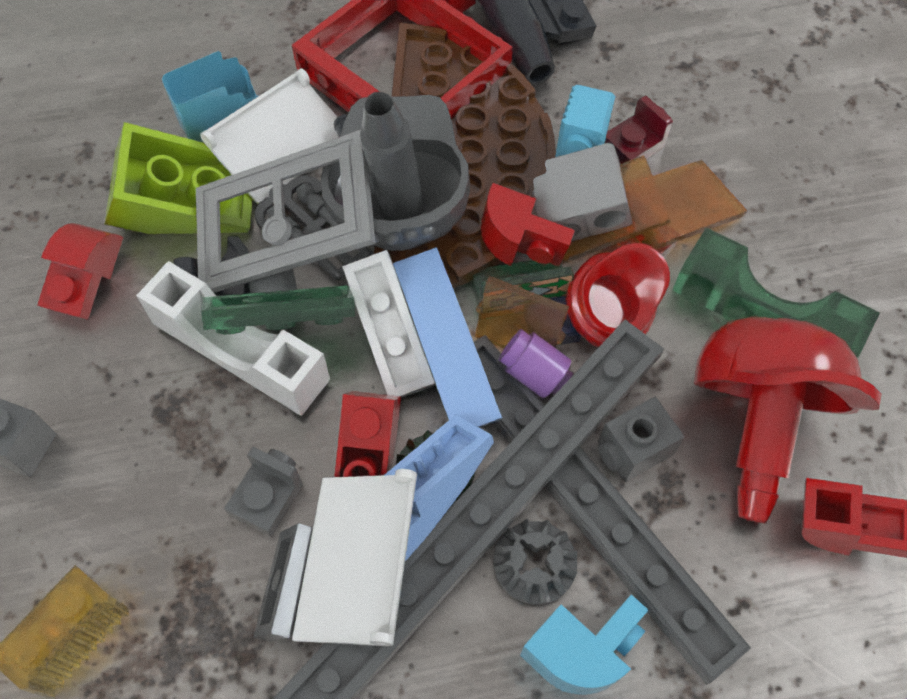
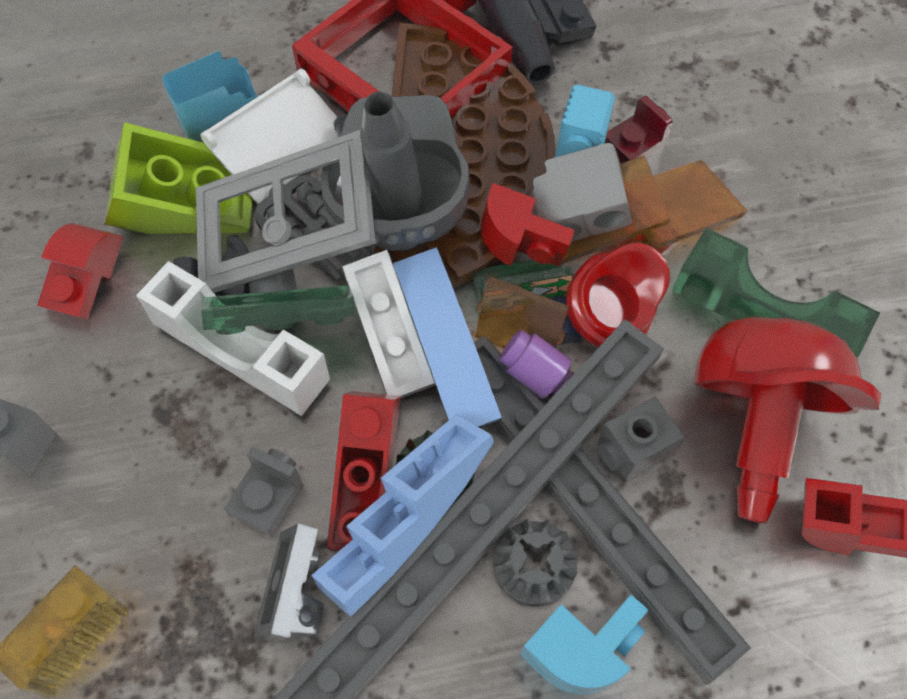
white piece [292,469,417,646] -> none

